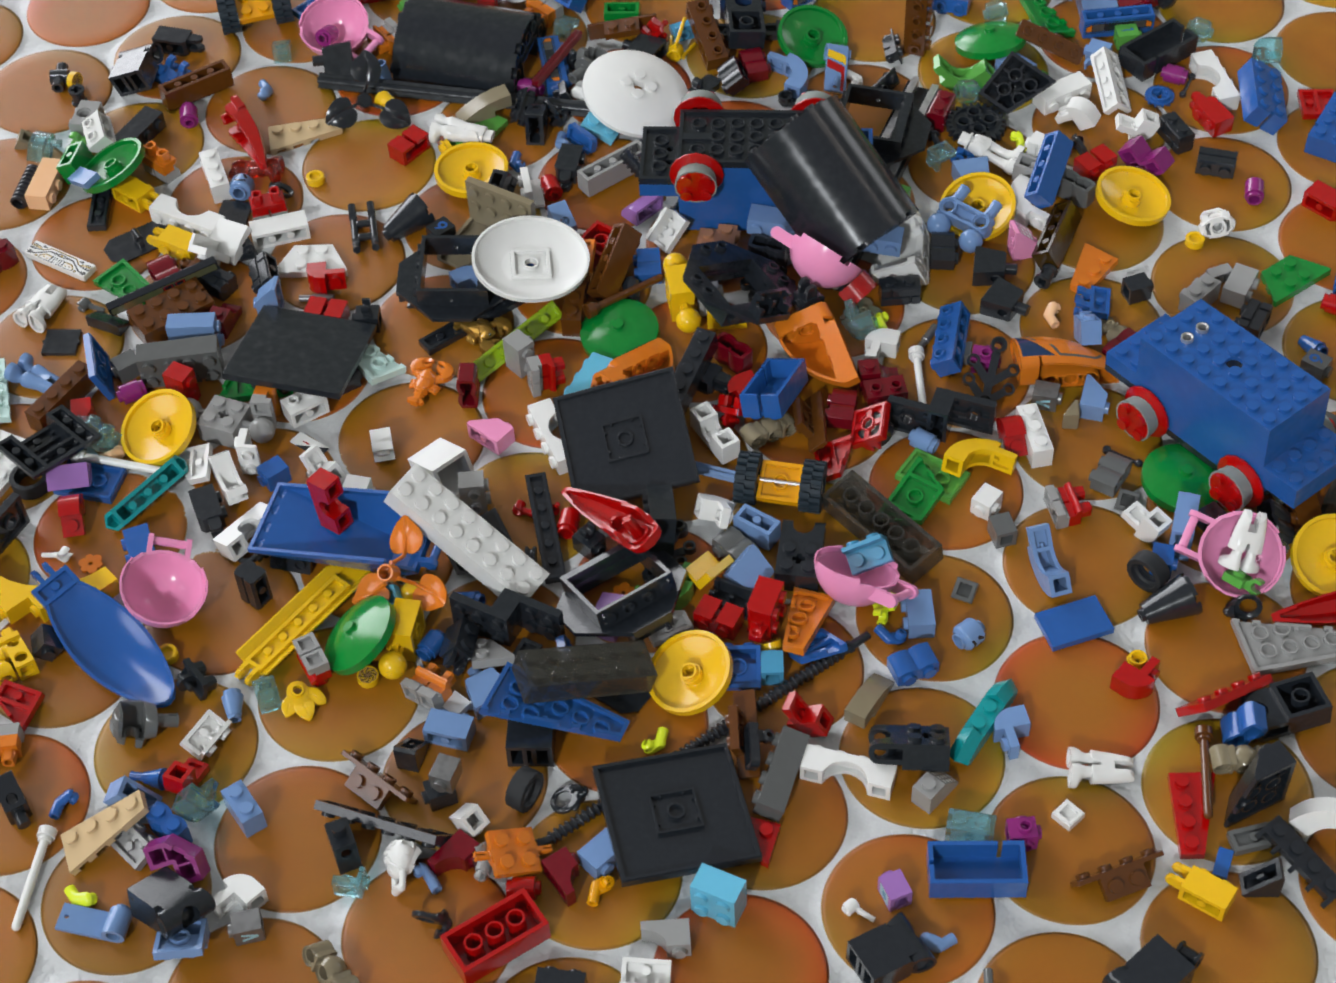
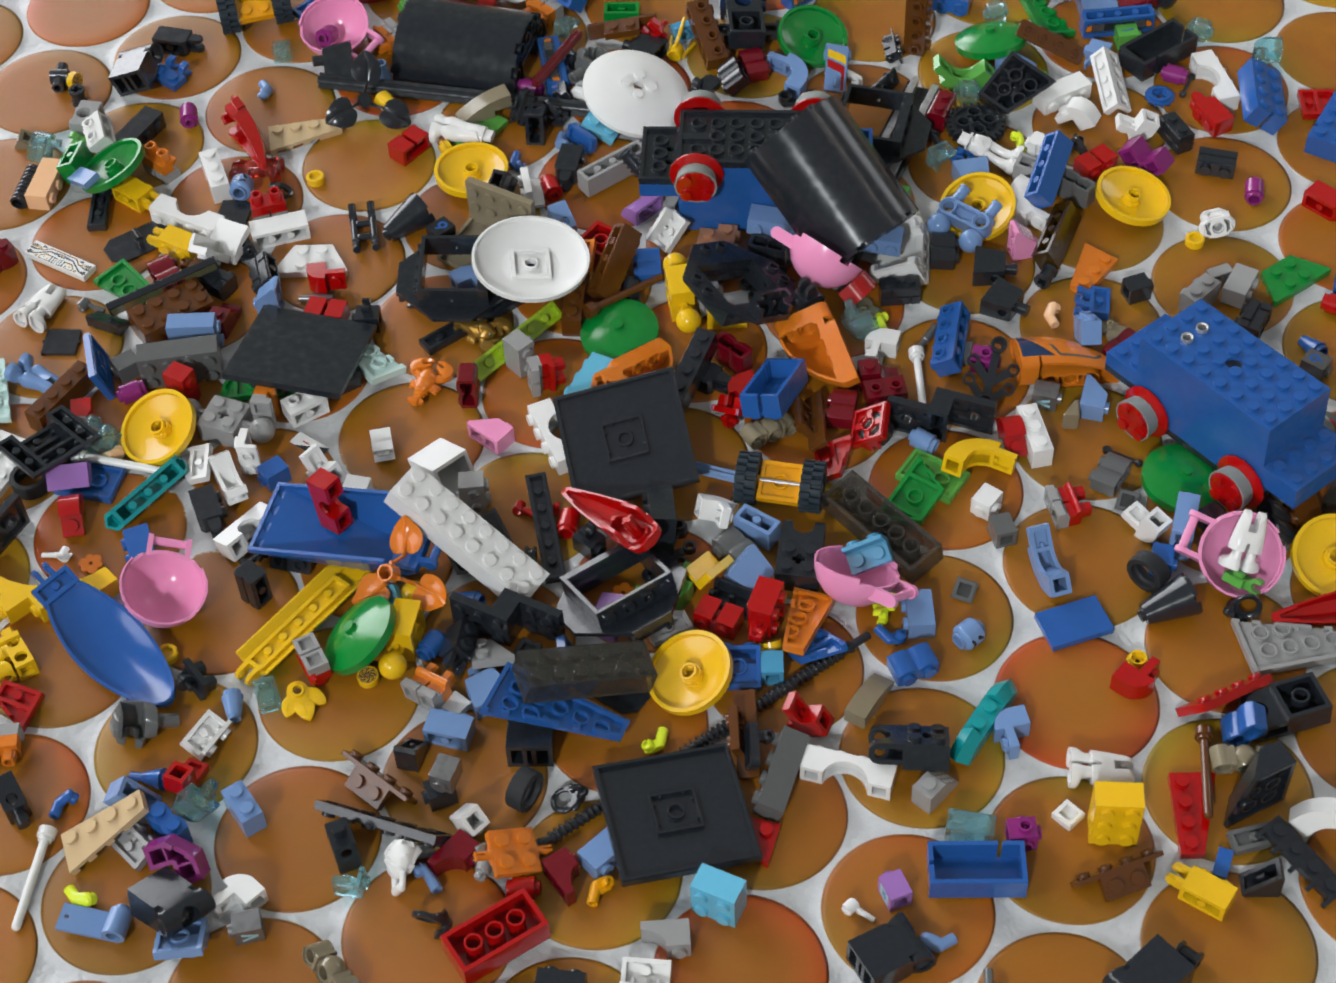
black brick [30,623,64,662] -> none
reddish brown brick [158,59,234,112] -> none
white arch [690,401,740,465] -> none
none -> yellow brick [1087,781,1145,847]

